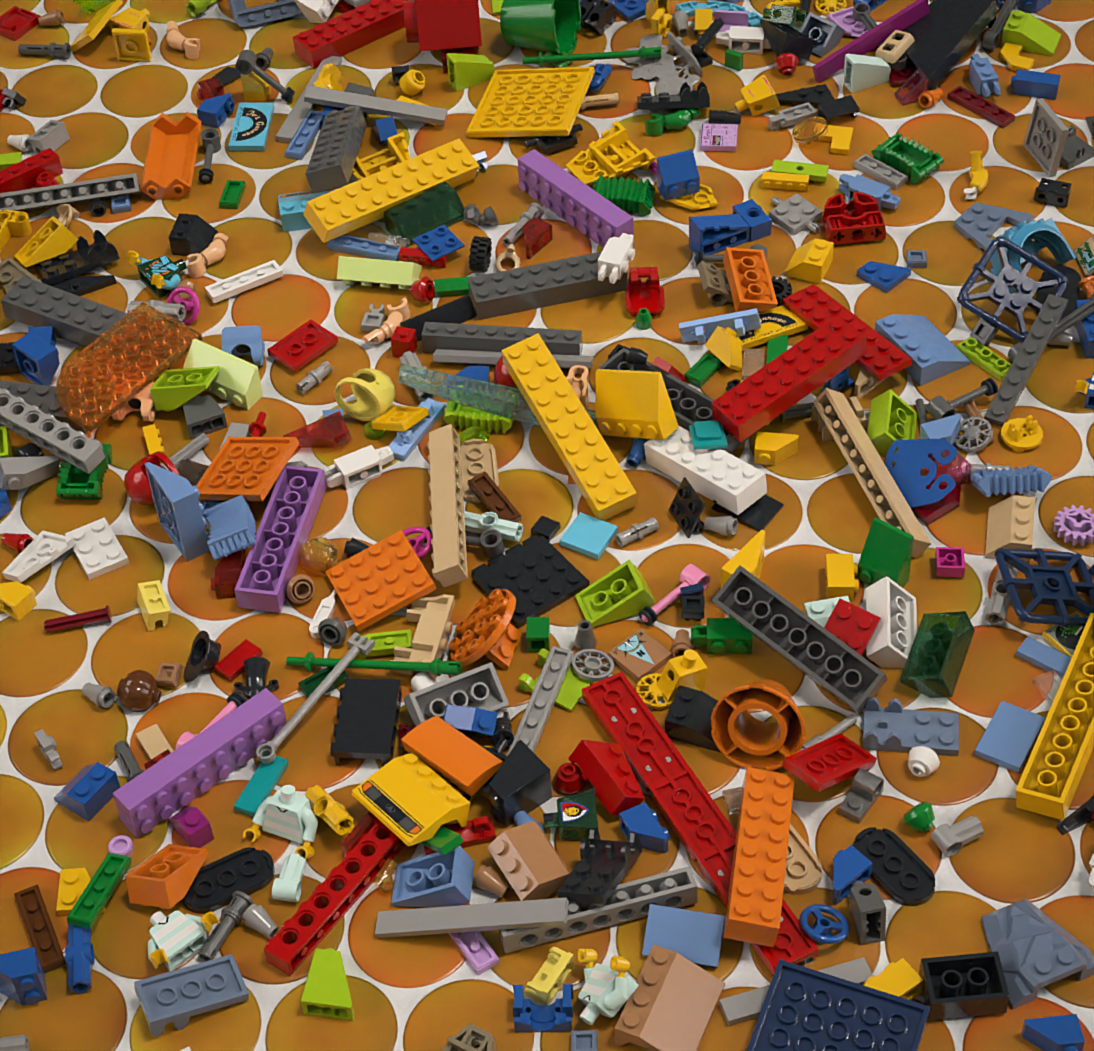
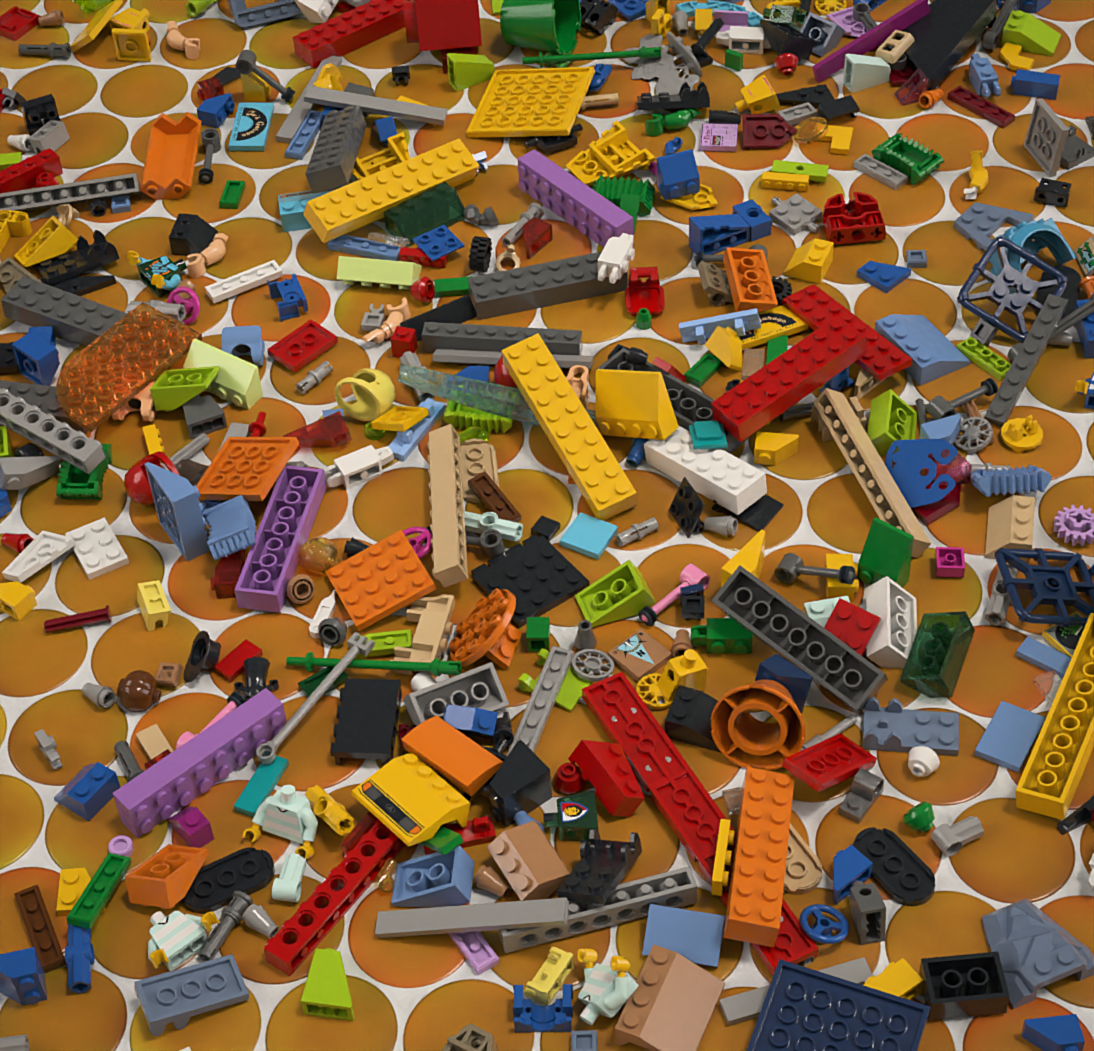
dark grey cone [256,48,274,69] -> none
yellow head [399,69,425,96] -> none
blue slope [619,802,670,853] -> none
medium blue hinge [839,174,901,211] -> none
none -> black hips [20,94,61,136]
none -> blue piece [267,274,308,322]
none -> green tile [619,194,641,234]
none -> blue arm [664,137,683,156]
none -> yellow plate [712,819,735,896]
none -> dark red tile [742,114,797,149]
none -> dark blue slope [755,654,813,714]
none -> dark grey piece [774,553,855,584]

